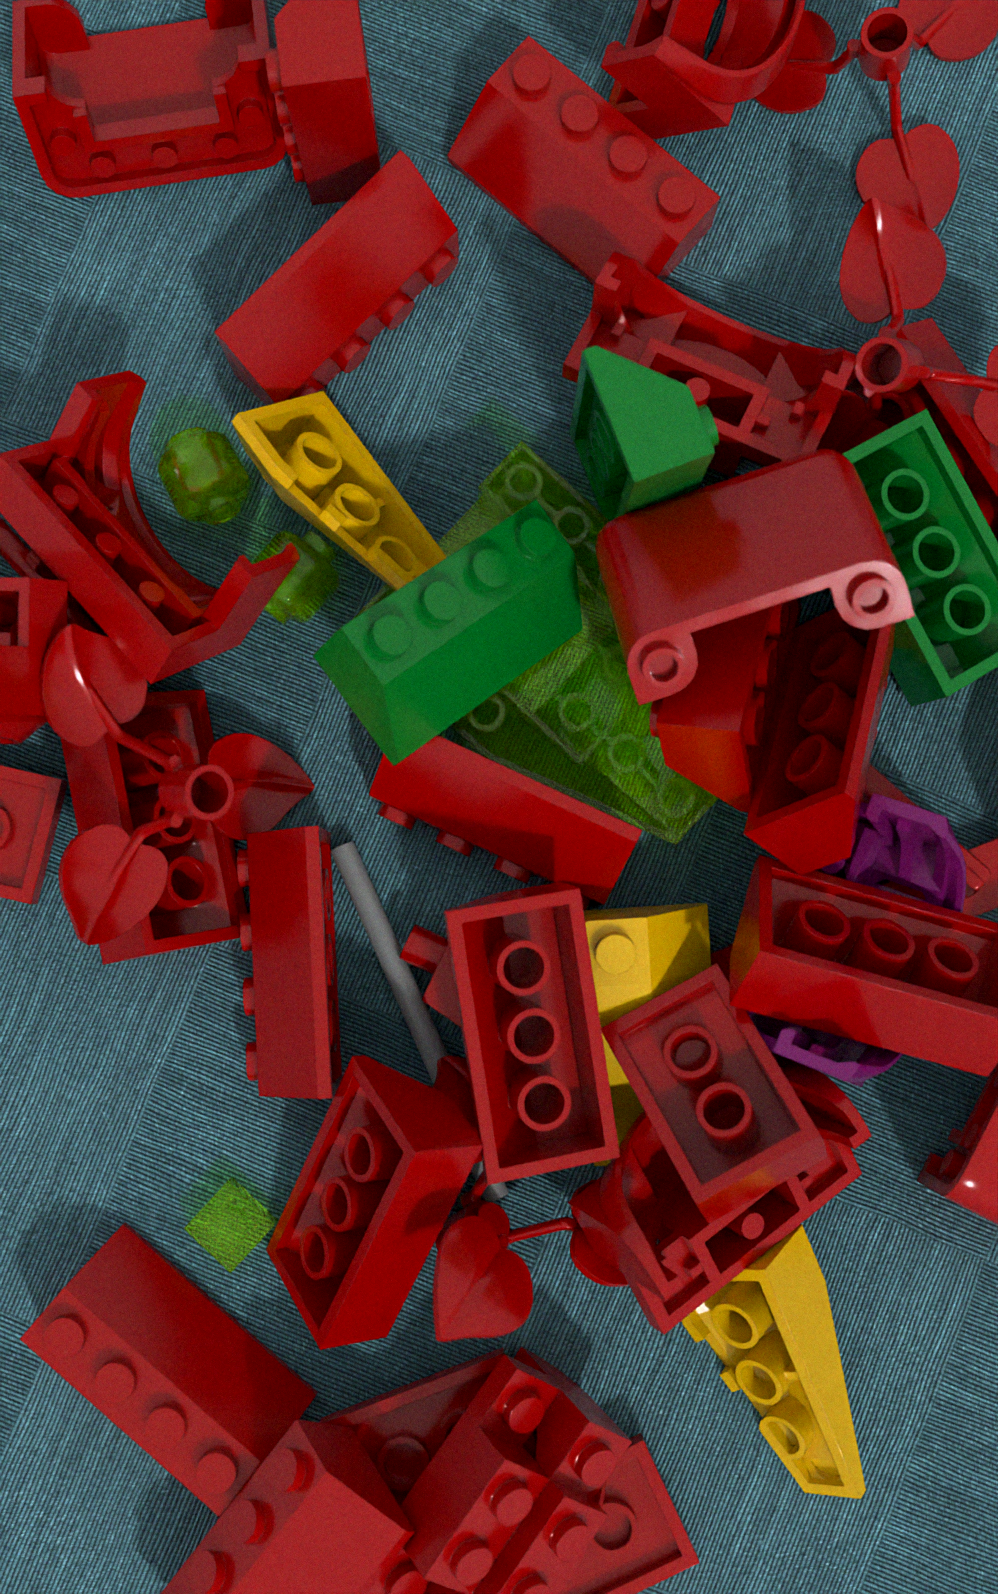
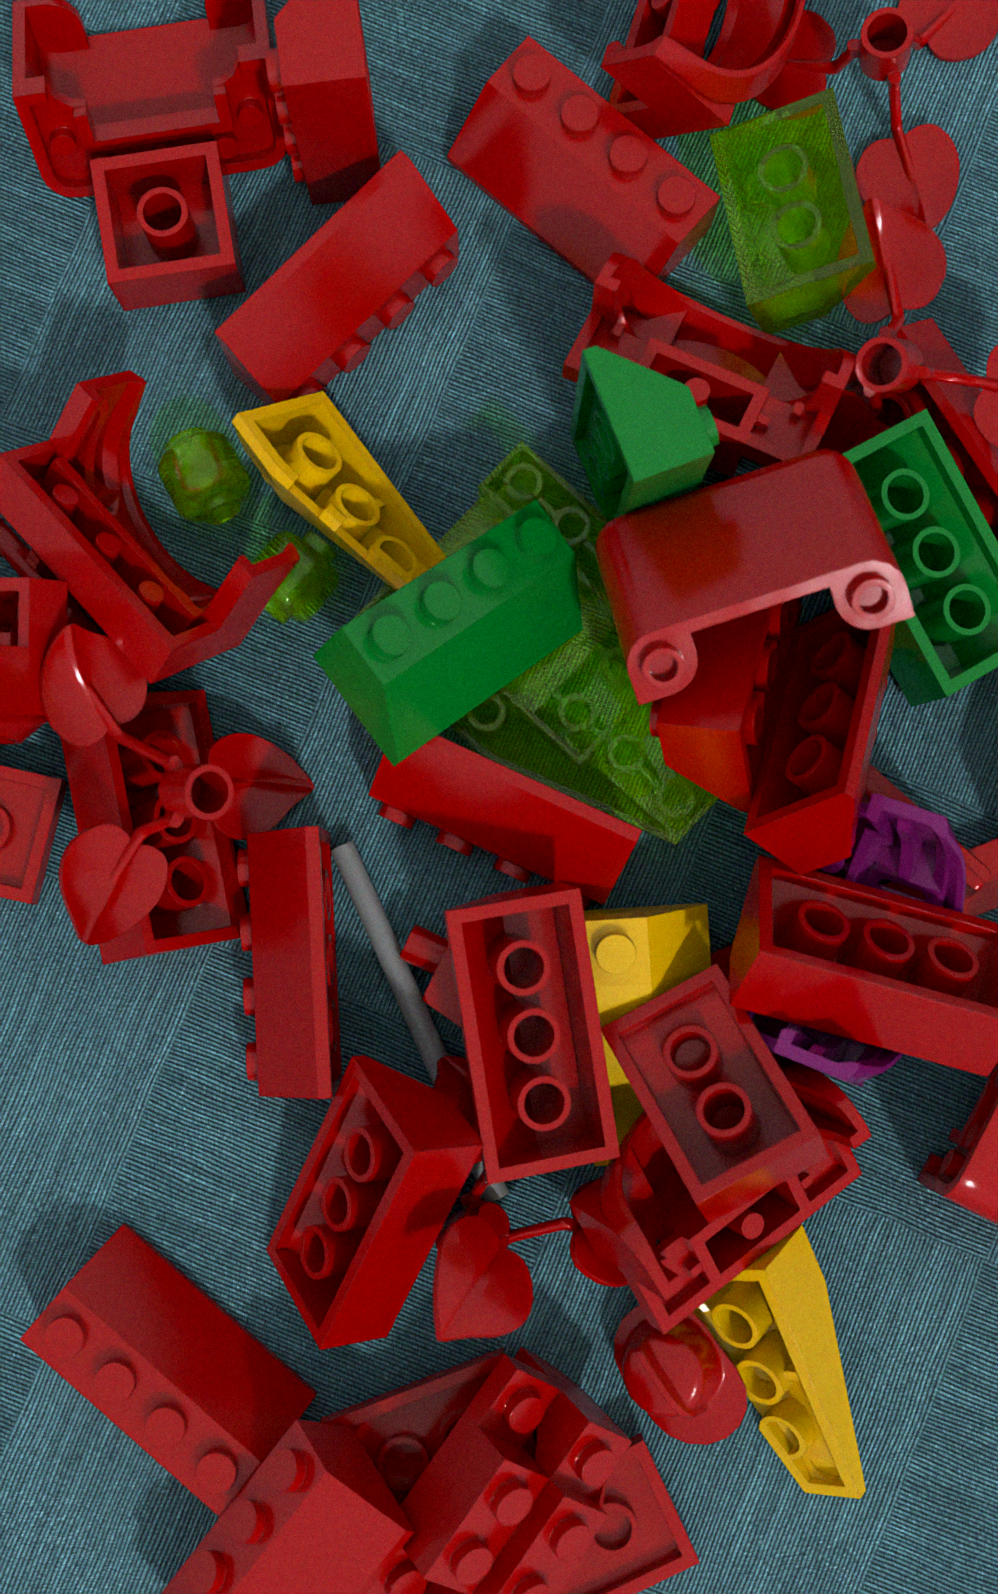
clear neon green plate [184,1177,278,1273] -> none
none -> red brick [89,141,246,311]
none -> red piece [614,1305,747,1445]
none -> clear neon green slope [709,87,877,334]

